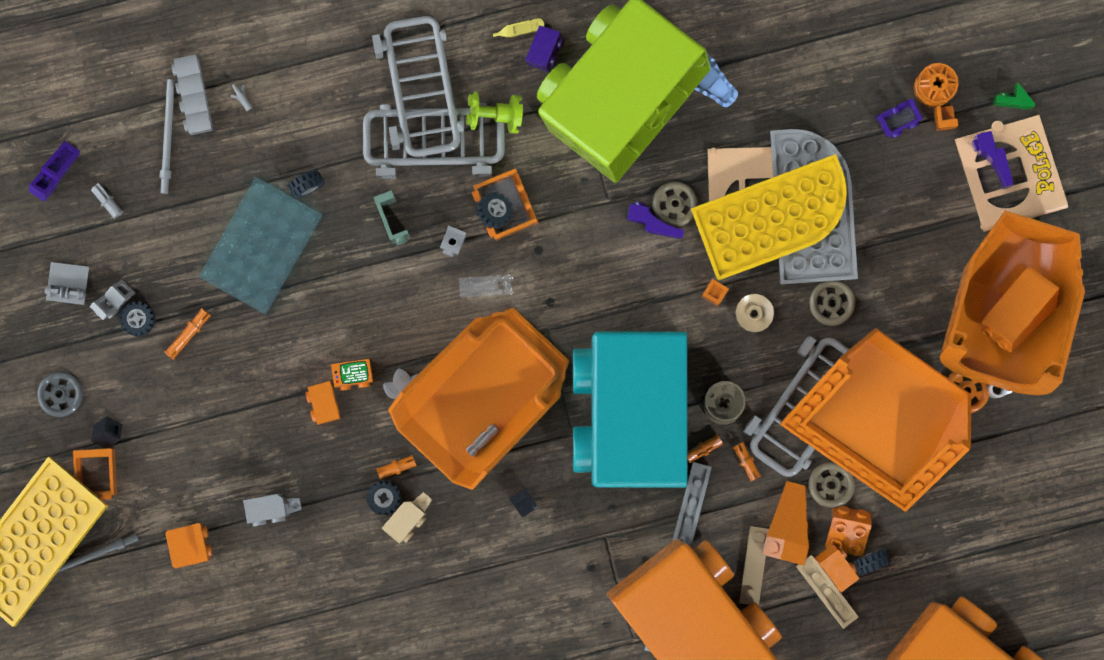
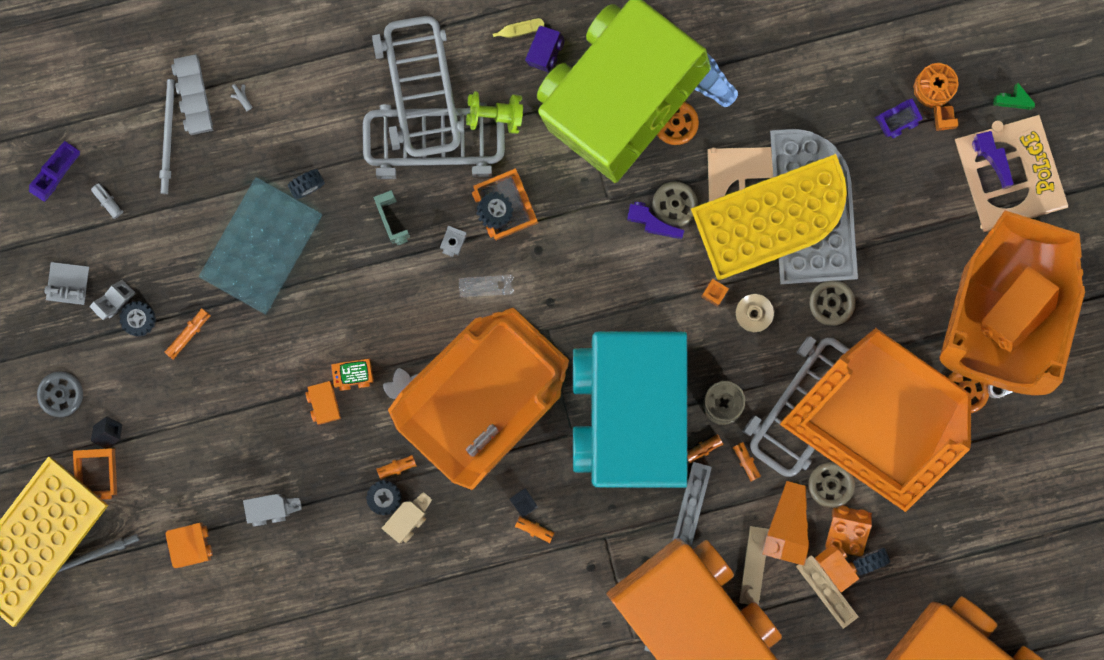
none -> orange pin [515,516,555,544]
none -> orange plate [657,102,699,145]

